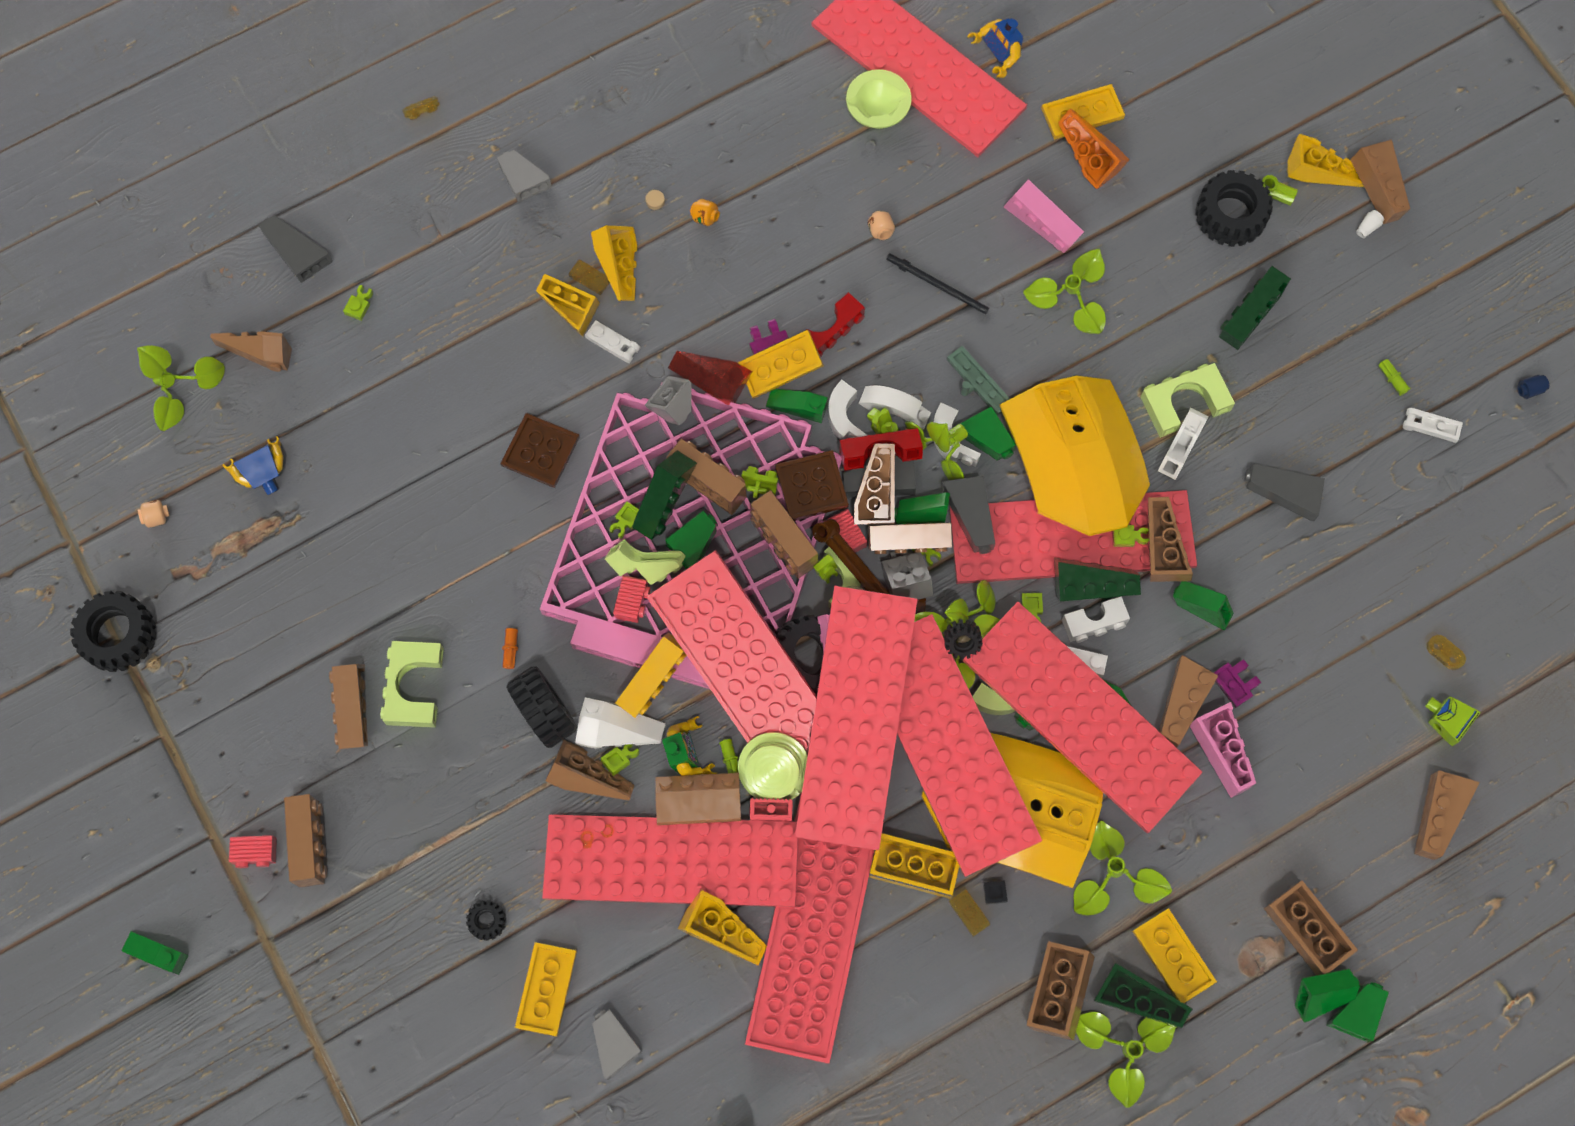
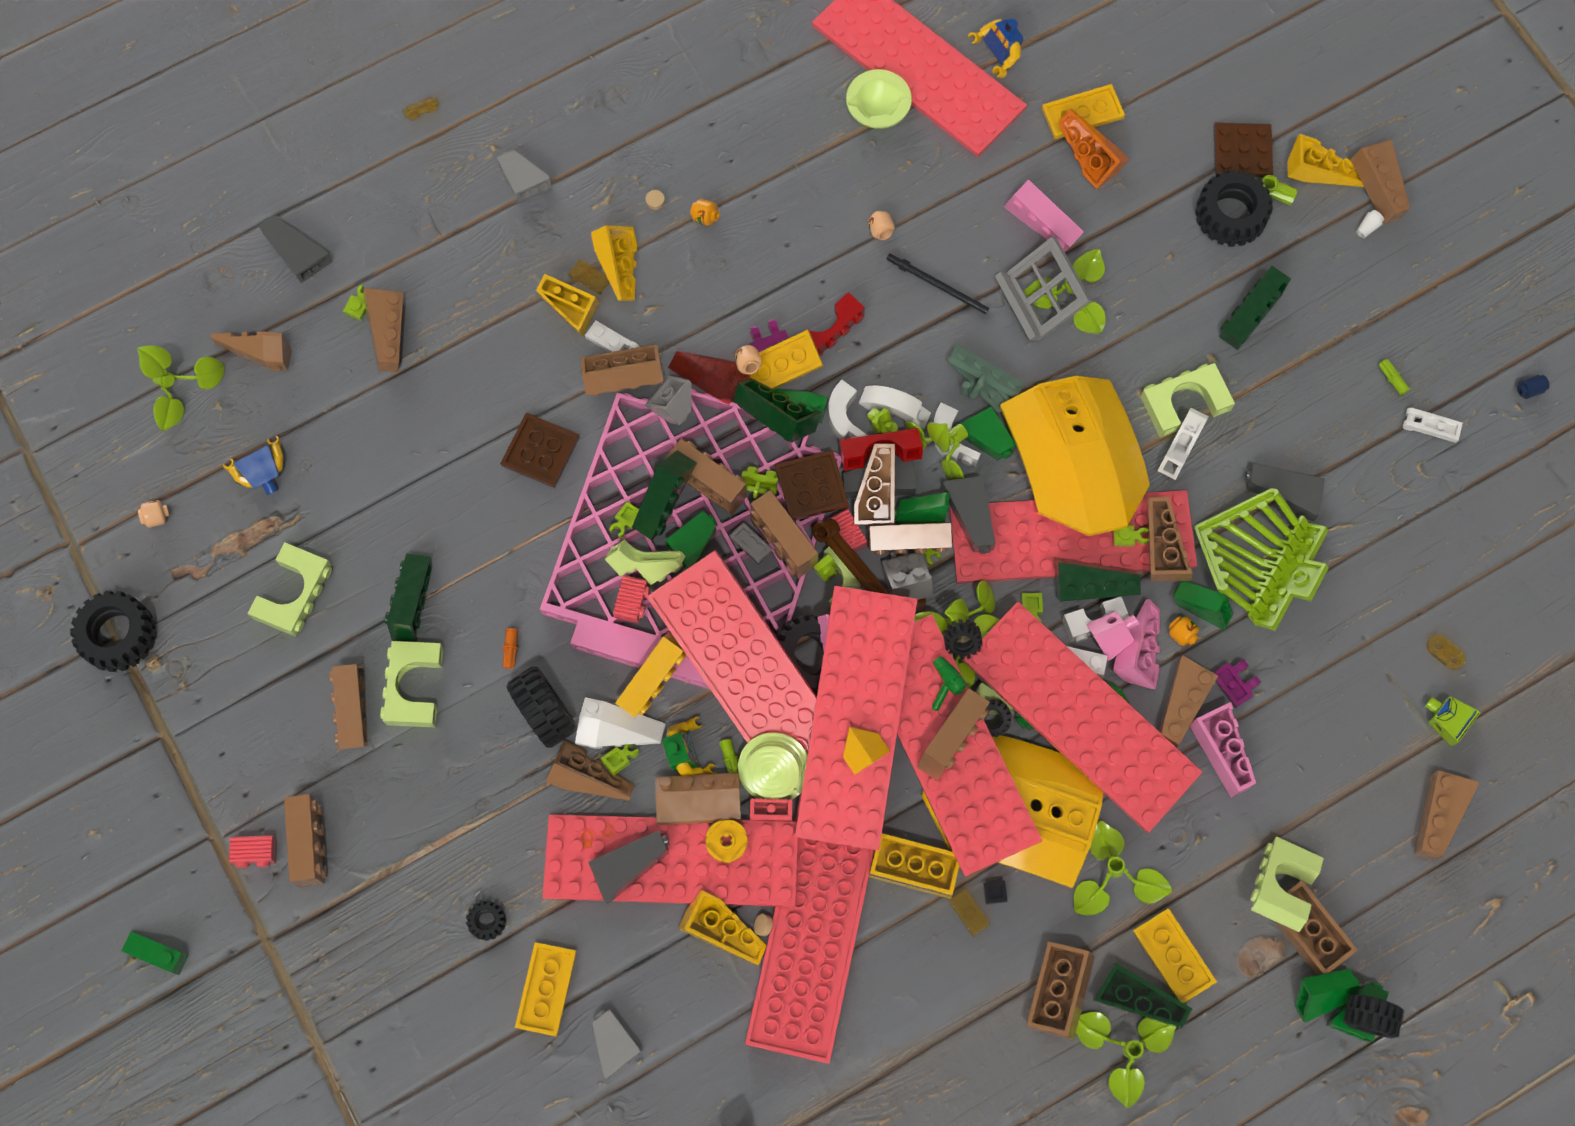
none -> yellowish green arch [247,542,332,637]
none -> medium nougat wedge [363,288,403,372]
none -> dark green wedge [385,553,432,642]
none -> medium nougat brick [581,344,664,396]
none -> dark grey slope [588,830,670,904]
none -> yellow plate [706,820,748,864]
none -> light grey plate [729,522,772,565]
none -> dark green wedge [733,378,822,443]
none -> light nougat head [734,345,762,374]
none -> tan tile [753,914,773,937]
none -> yellow slope [843,727,890,775]
none -> medium nougat wedge [917,688,990,781]
none -> green piece [932,656,967,711]
none -> sand green plate [948,344,1024,399]
none -> black tyre [984,699,1012,737]
none -> light grey window [995,236,1092,341]
none -> bright pink torso [1086,612,1140,661]
none -> bright pink wedge [1113,599,1160,689]
none -> light orange head [1168,616,1199,646]
none -> lime plate [1194,488,1329,631]
none -> reddish brown plate [1214,122,1273,178]
none -> yellowish green arch [1250,837,1324,932]
none -> black tyre [1343,994,1404,1038]

